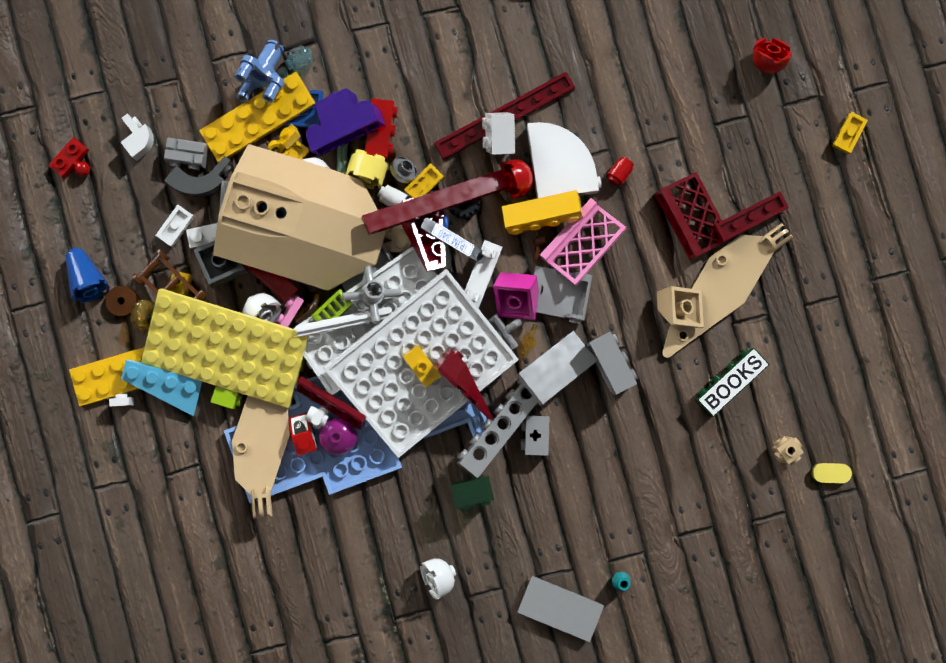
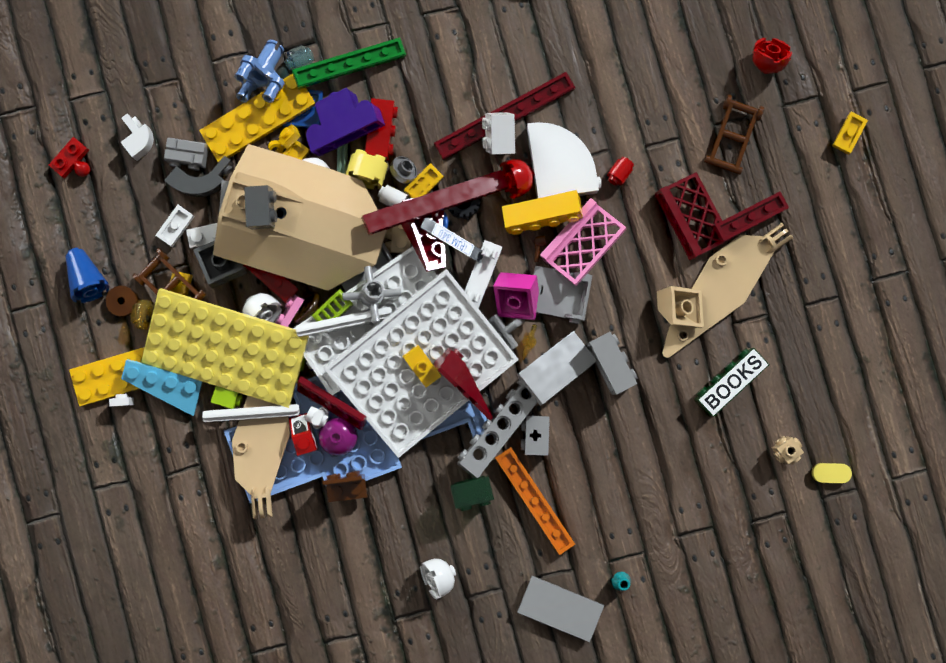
none -> white axle [202,404,300,422]
none -> dark grey brick [244,185,277,230]
none -> green tile [292,37,406,89]
none -> reddish brown bracket [322,471,368,502]
none -> orange plate [495,447,575,555]
none -> reddish brown piece [704,94,764,175]

